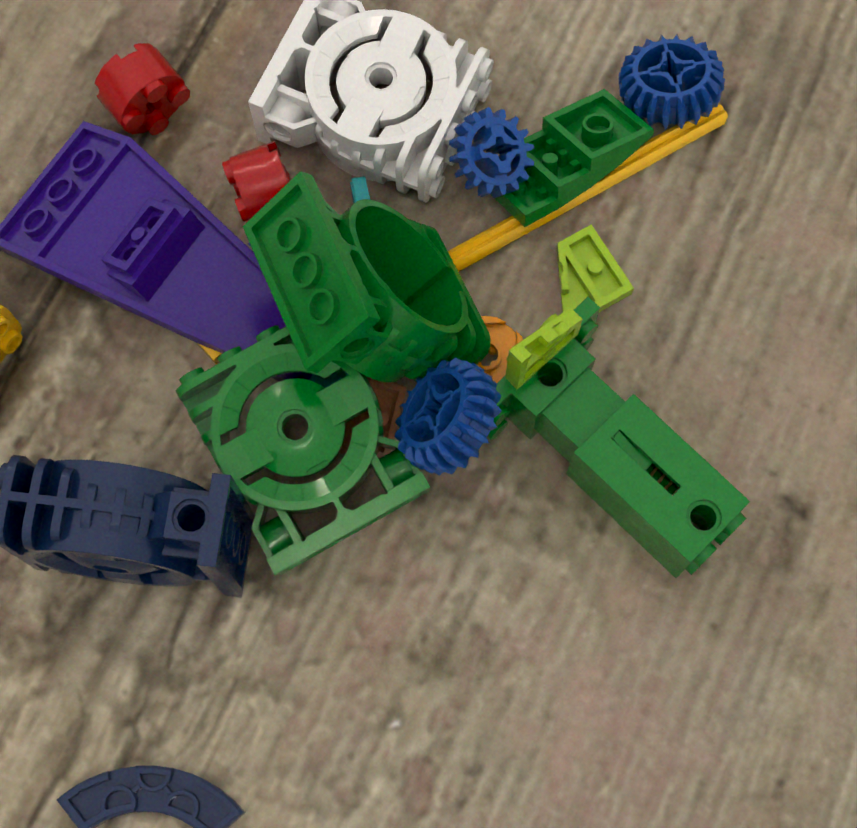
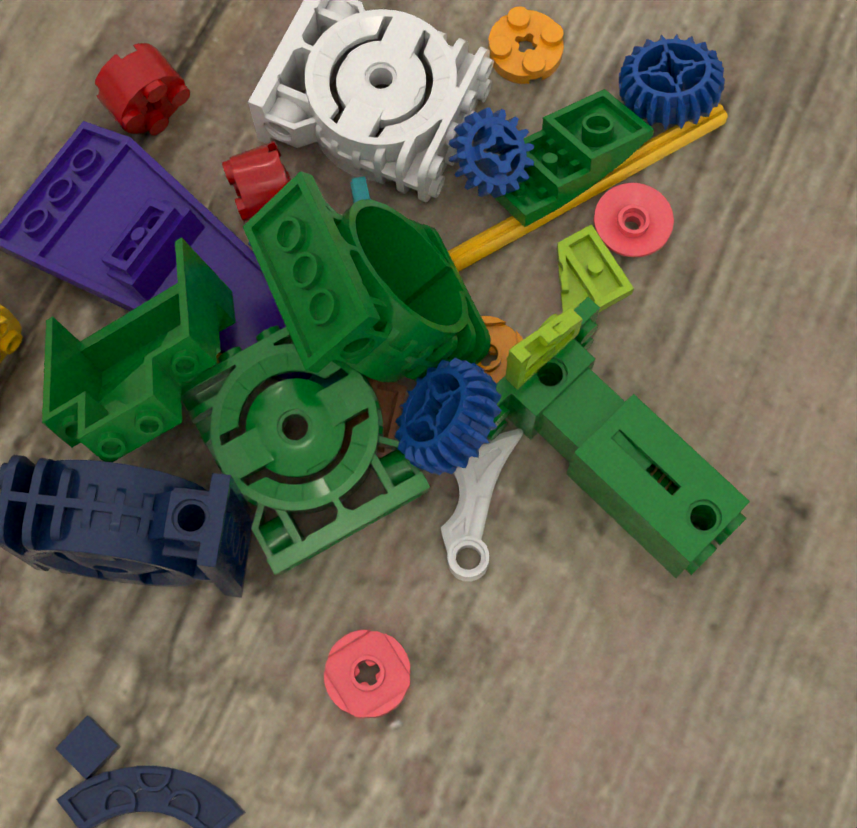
none -> green panel [42,237,236,462]
none -> dark blue tile [55,715,121,780]
none -> coral plate [324,630,411,719]
none -> white piece [441,428,523,582]
none -> light orange plate [488,6,564,84]
none -> coral dish [594,183,674,258]

